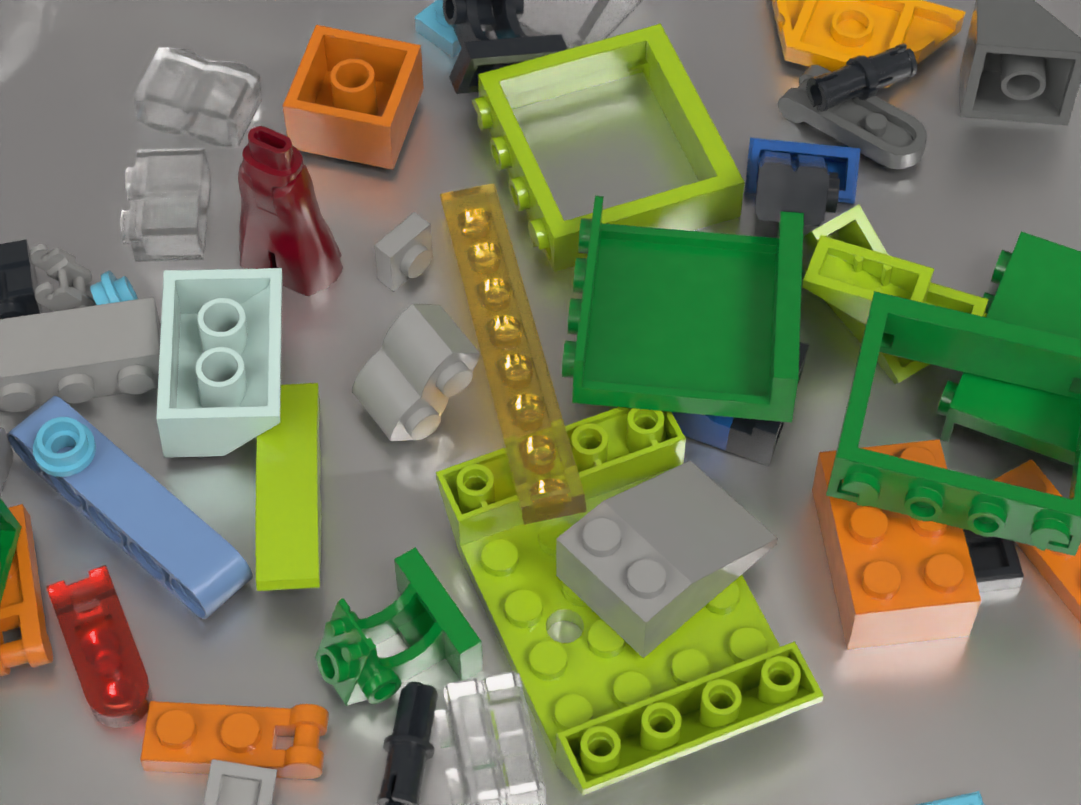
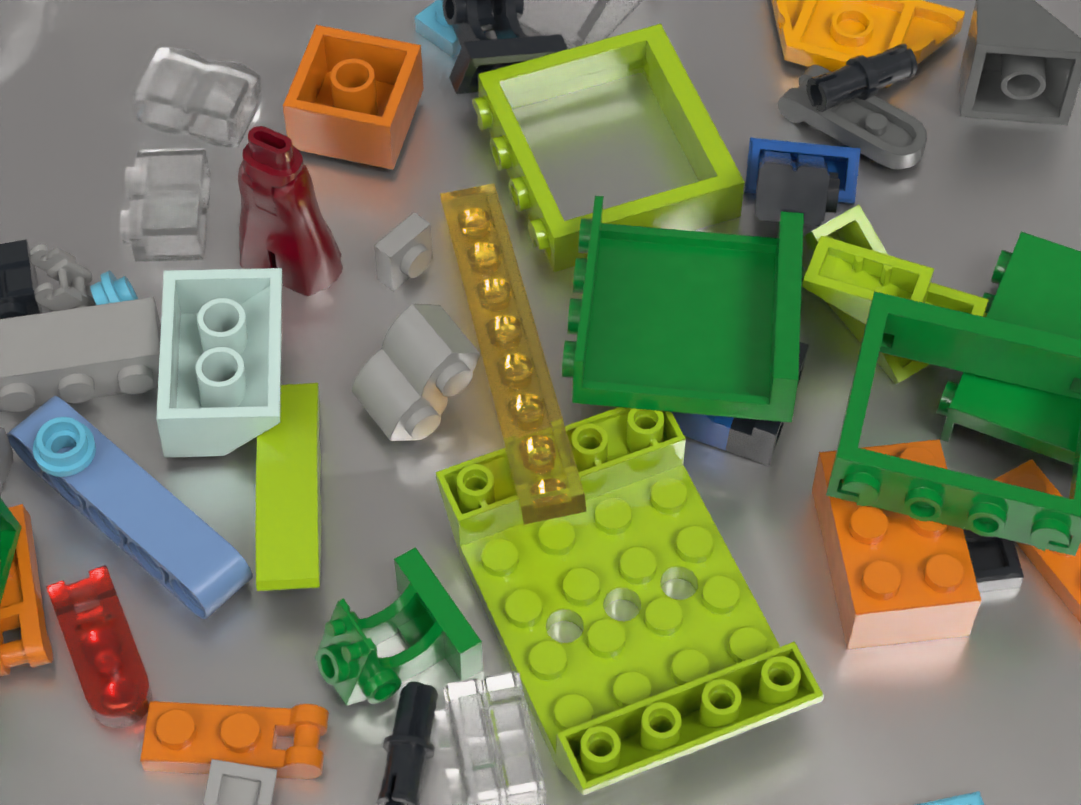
light grey slope [556,460,778,658] -> none

